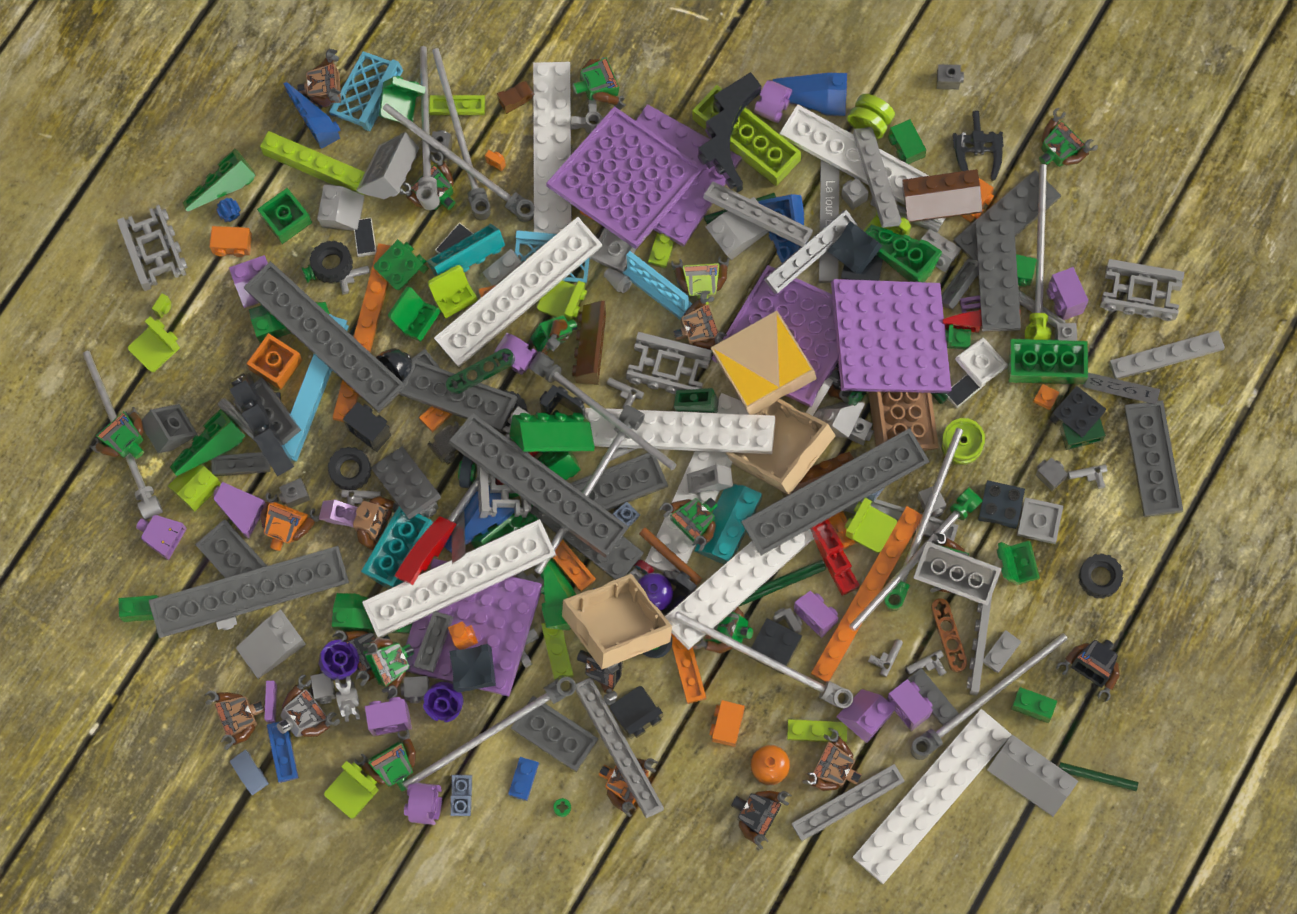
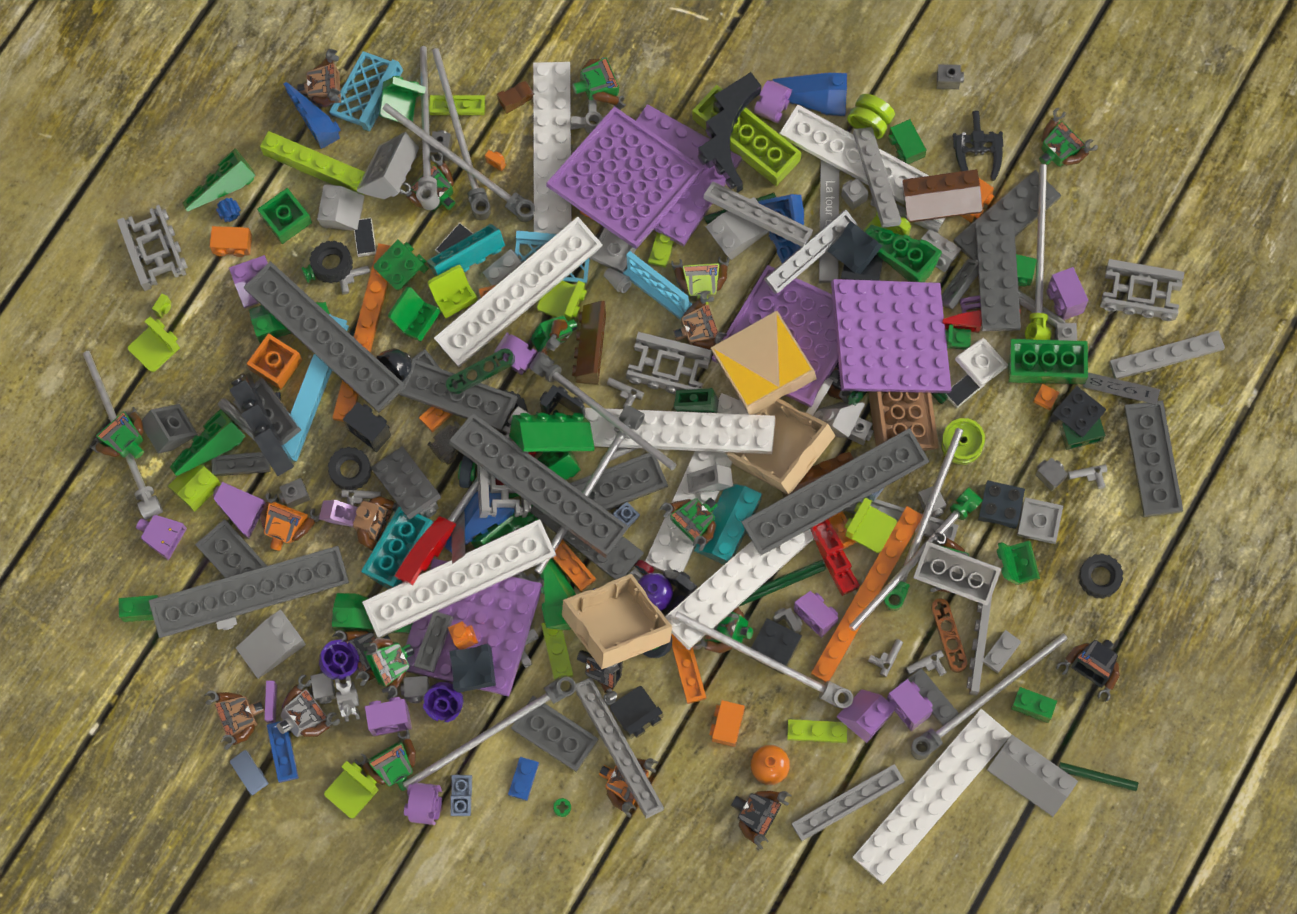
dark orange piece [639,527,703,585] -> none
torso [803,728,862,791] -> none

